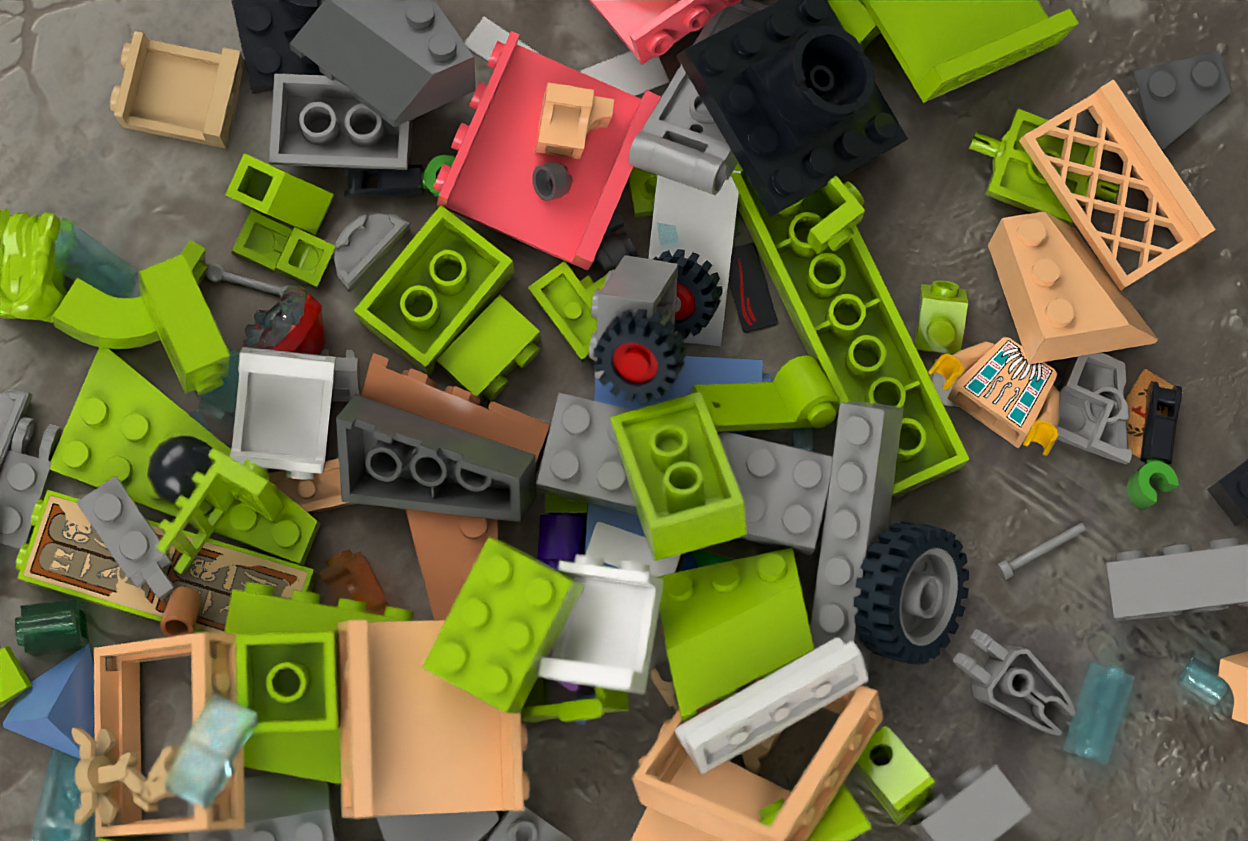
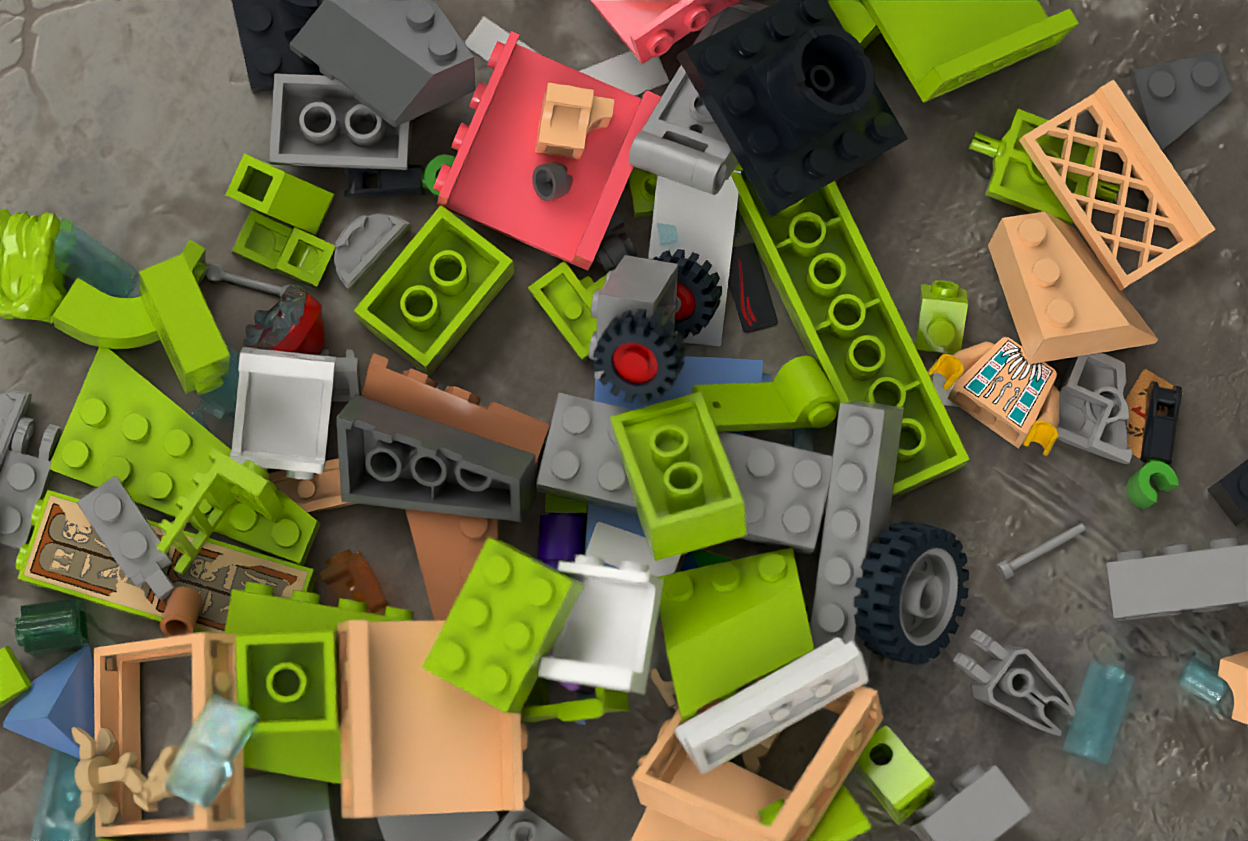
tan panel [110,31,246,149] -> none
black hair [147,435,213,504] -> none
lime brick [436,295,541,404] -> none
lime bracket [807,176,865,255] -> none

